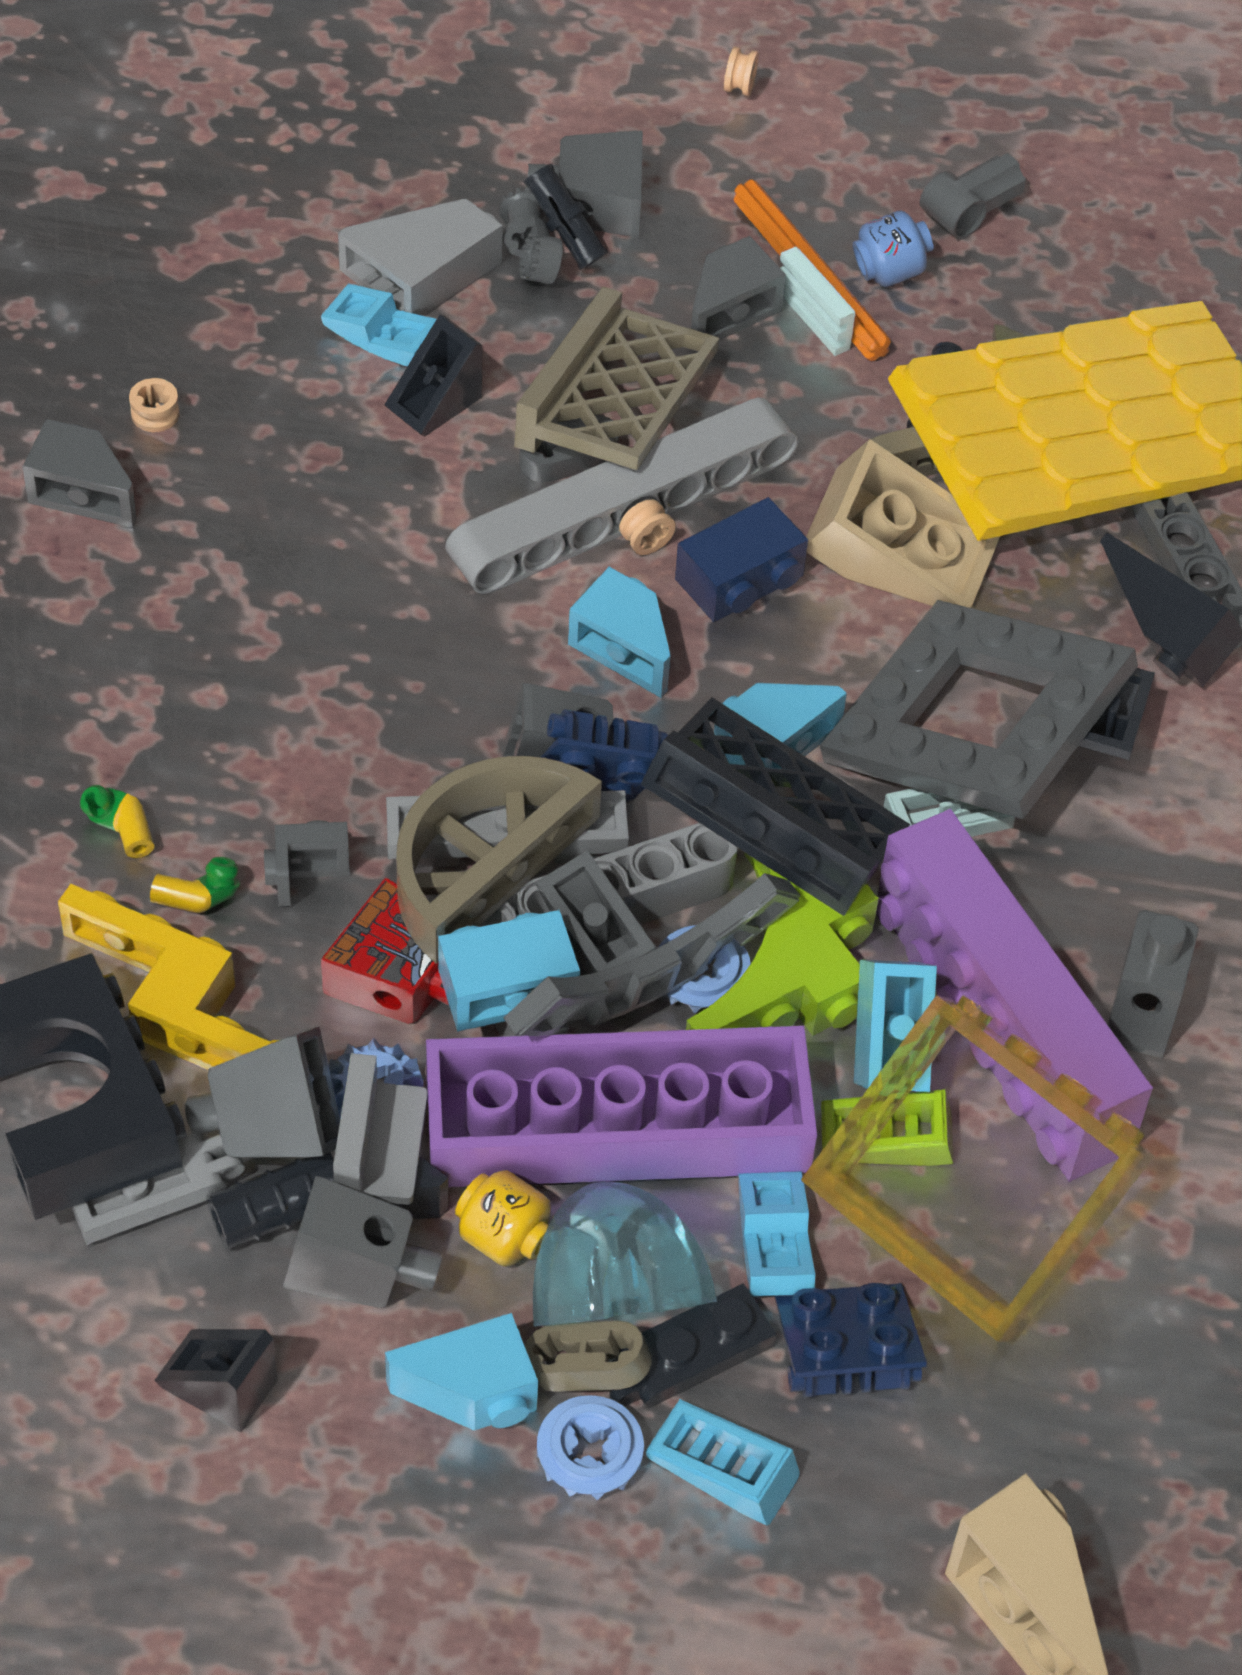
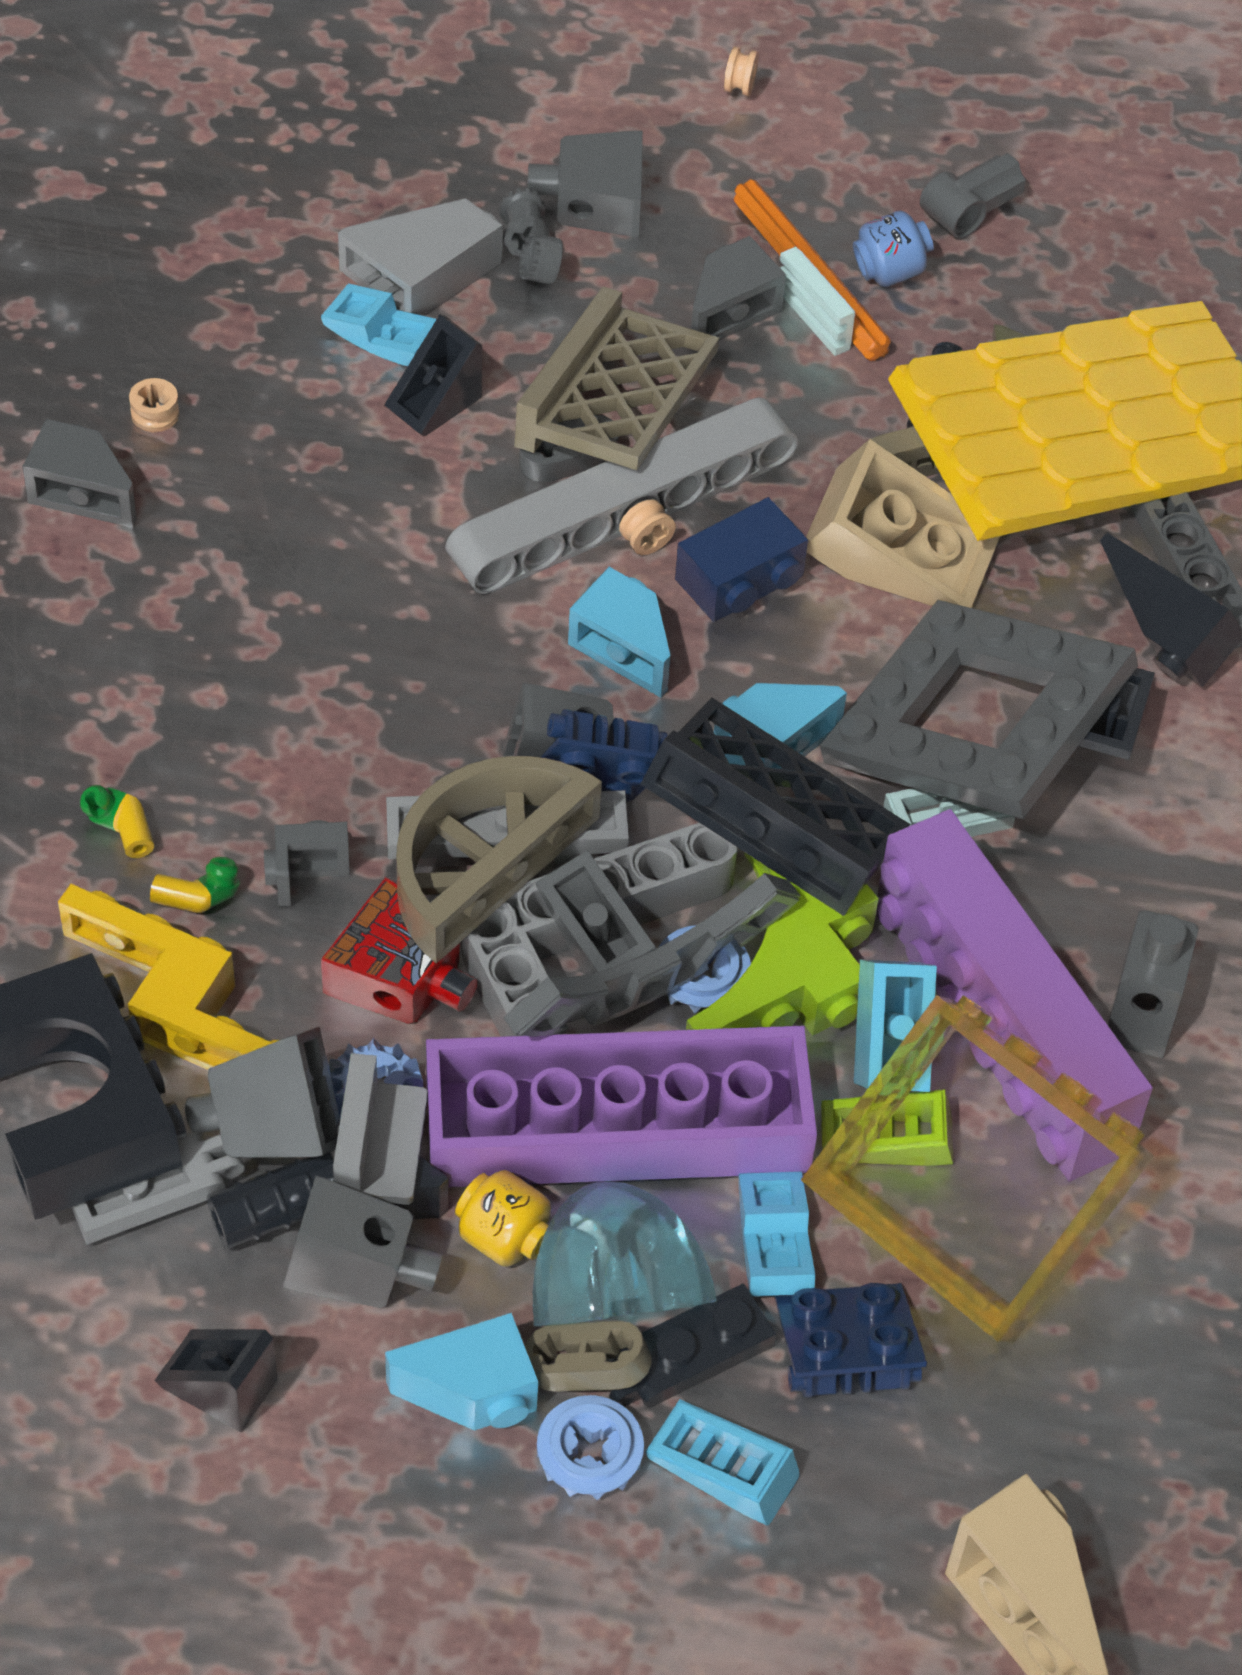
medium azure brick [438,910,580,1032] -> none
black pin [524,163,608,270] -> none

